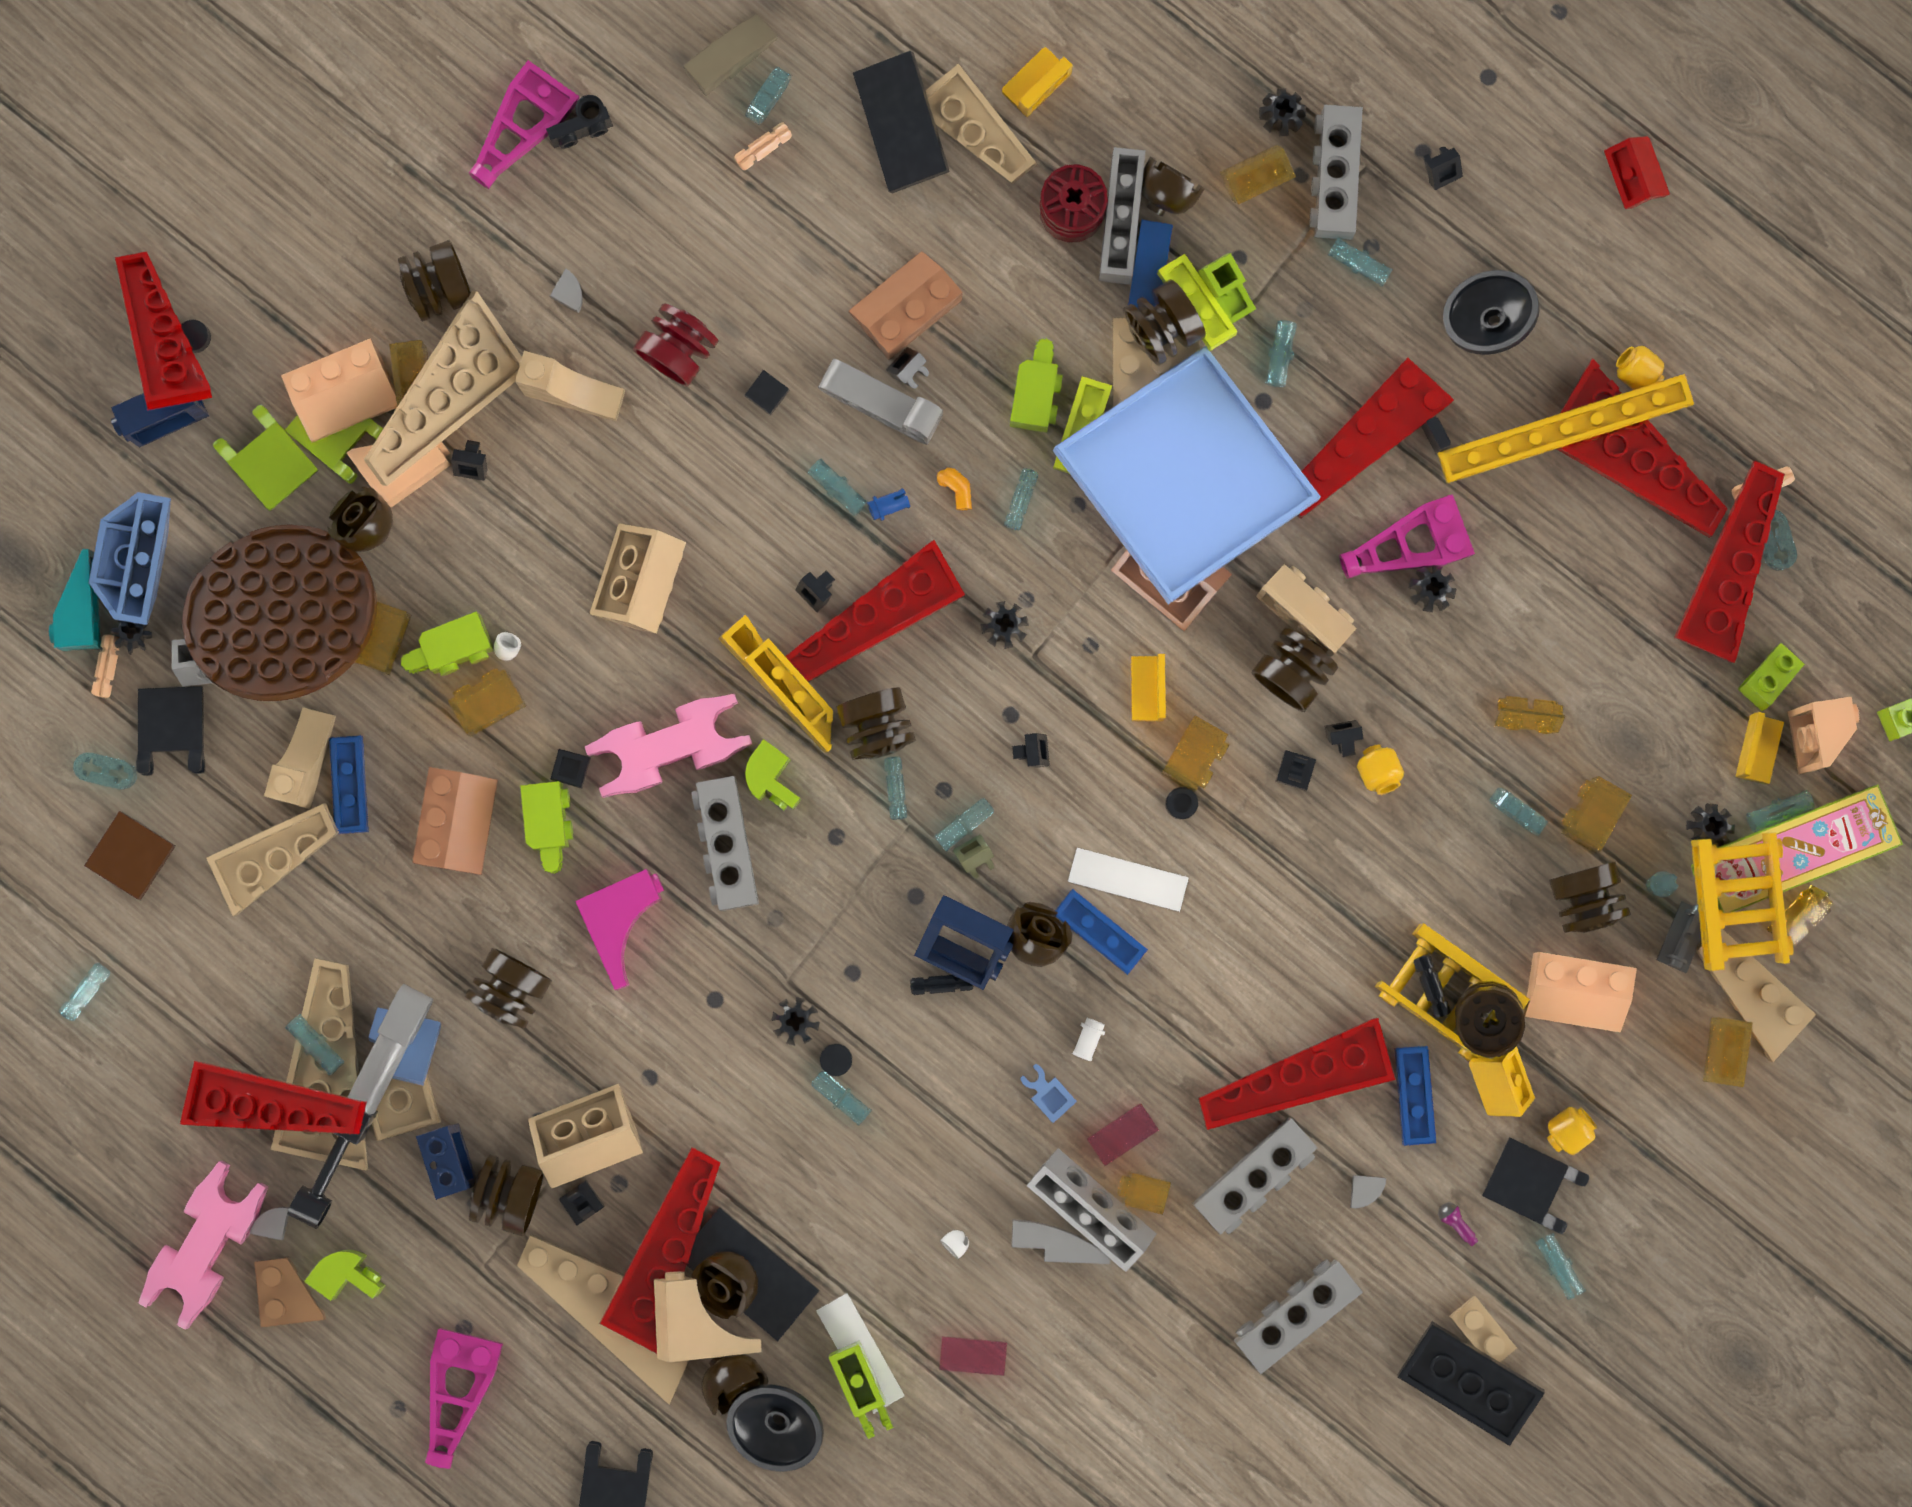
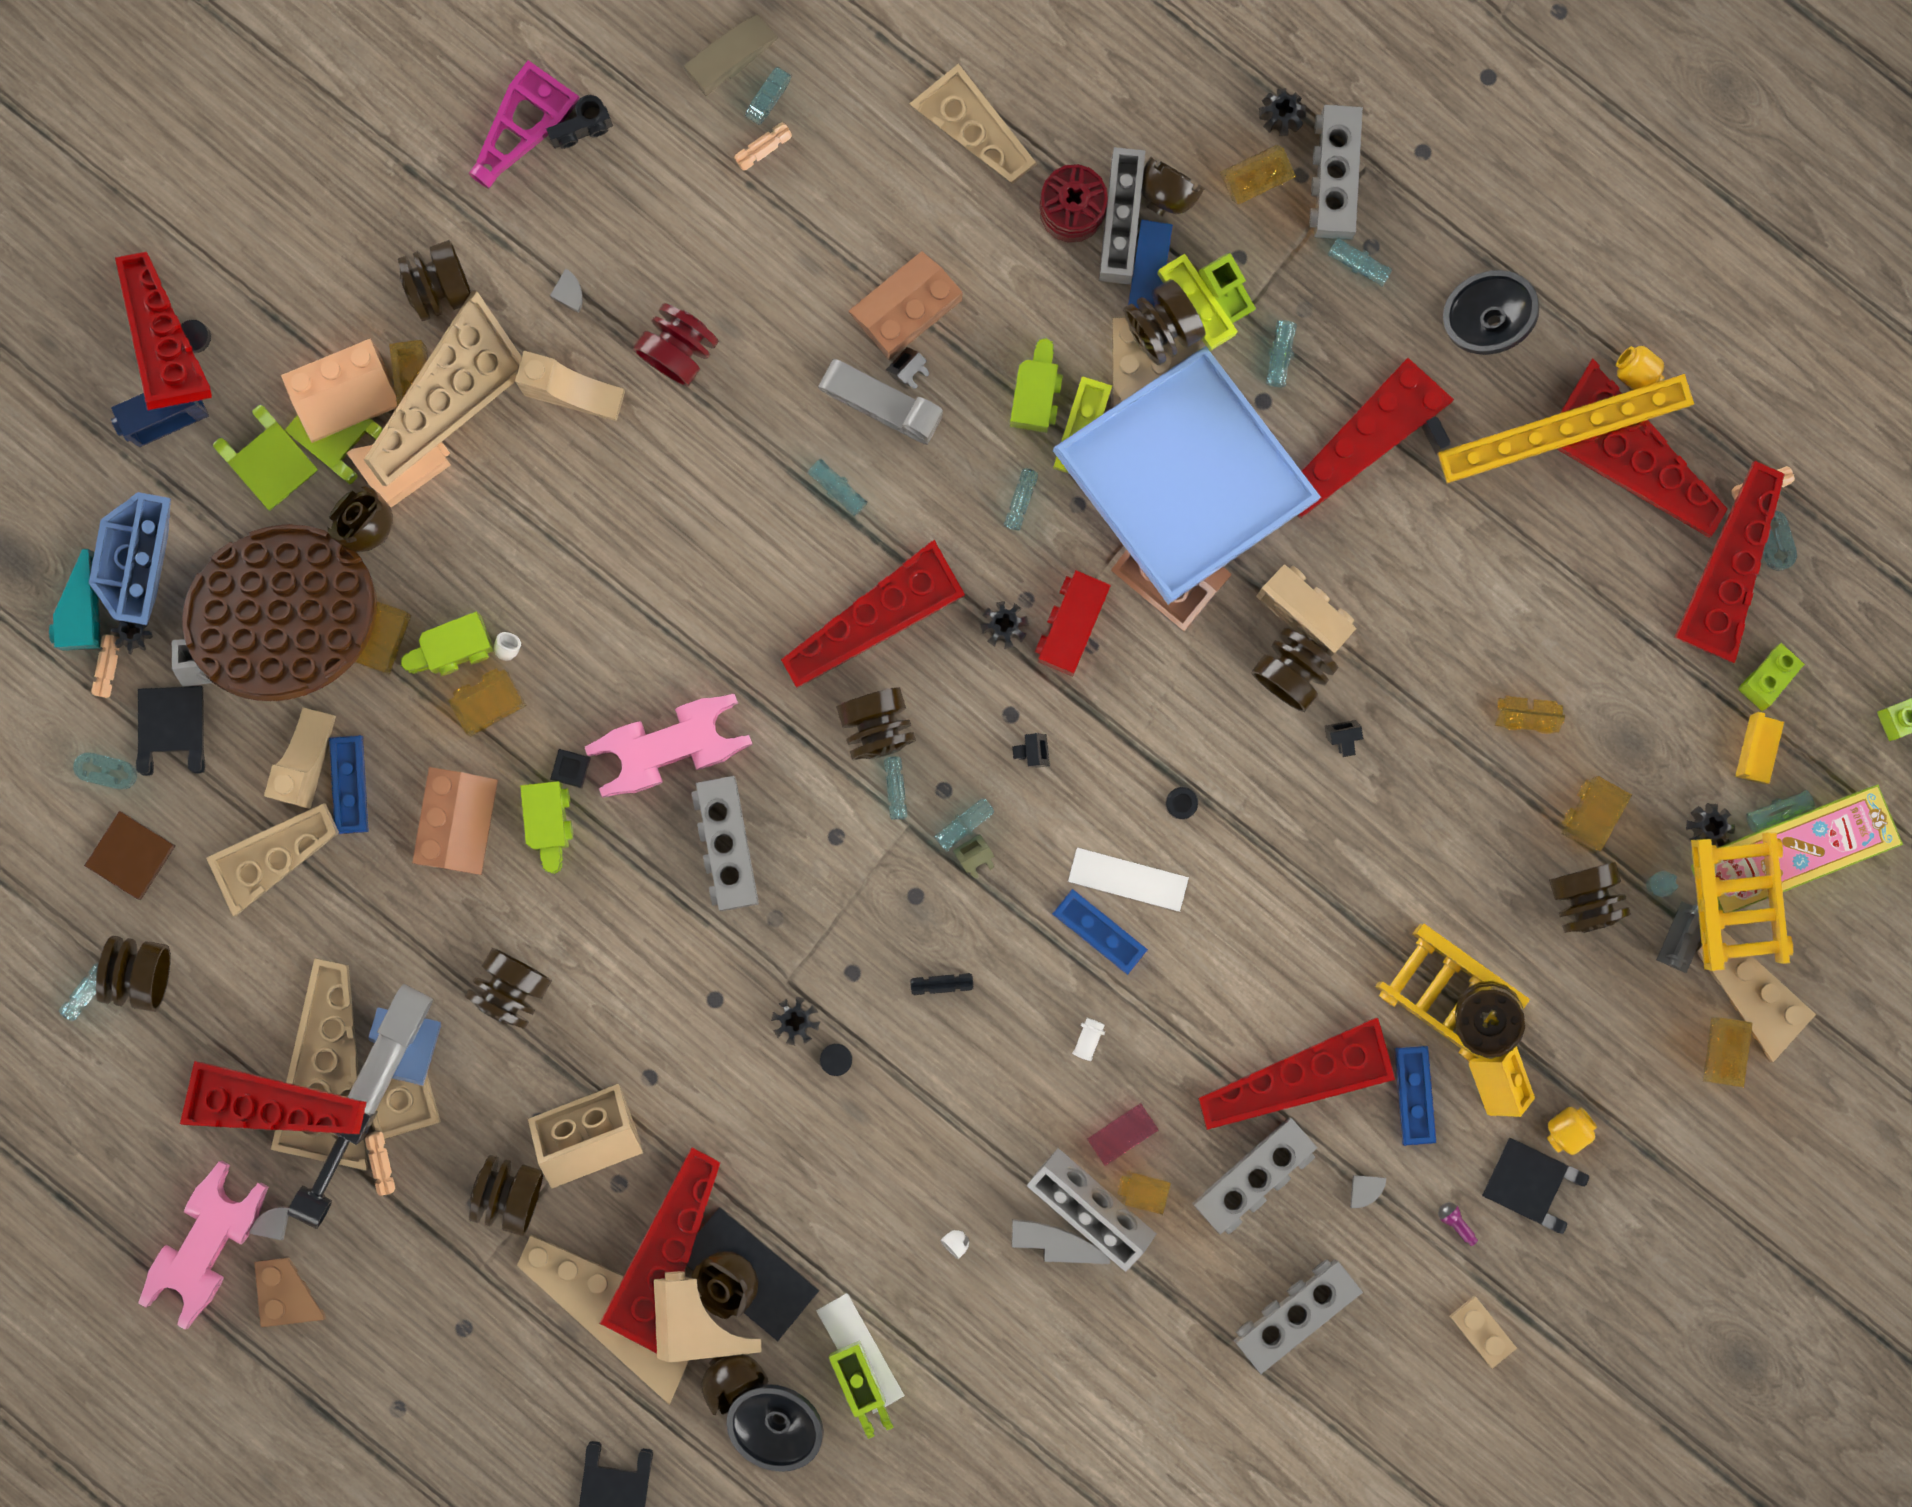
clear light blue pin [285,1014,345,1076] -> none
lime brick [304,1250,386,1301] -> none
dark blue window [416,1123,476,1200] -> none
dark pink plate [425,1328,503,1469] -> none
black tile [451,440,488,481] -> none
black tile [559,1180,605,1226] -> none
dark pink arch [575,869,664,991] -> none
tan slope [590,524,686,634] -> none
yellow wedge [718,615,833,753] -> none
black tile [745,370,790,416] -> none
lime brick [745,739,801,810] -> none
black tile [795,570,835,613] -> none
clear light blue axle [811,1071,872,1126] -> none
black tile [853,50,950,194] -> none
blue pin [867,488,910,521] -> none
dark blue window [914,895,1014,990] -> none
light orange arm [937,467,972,511] -> none
clear pink tile [939,1336,1007,1376] -> none
yellow panel [1002,47,1073,117] -> none
dark brown cylinder [1007,902,1073,967] -> none
medium blue plate [1020,1064,1077,1123] -> none
yellow panel [1131,654,1166,721] -> none
clear yellow brick [1161,715,1230,792] -> none
black tile [1275,750,1317,791] -> none
dark pink plate [1339,494,1475,579] -> none
yellow head [1357,744,1404,795] -> none
black tile [1398,1321,1545,1446] -> none
black piece [1408,565,1457,613] -> none
black axle [1413,955,1451,1018] -> none
black tile [1424,147,1463,190] -> none
clear light blue beam [1489,787,1548,836] -> none
light nougat slope [1524,952,1637,1032] -> none
clear light blue pin [1535,1233,1586,1300] -> none
red panel [1604,136,1670,209] -> none
clear yellow hinge [1766,885,1833,947] -> none
light nougat slope [1788,697,1859,775] -> none
none -> dark brown wheel [96,936,171,1012]
none -> light nougat axle [365,1132,395,1196]
none -> red brick [1035,570,1111,677]

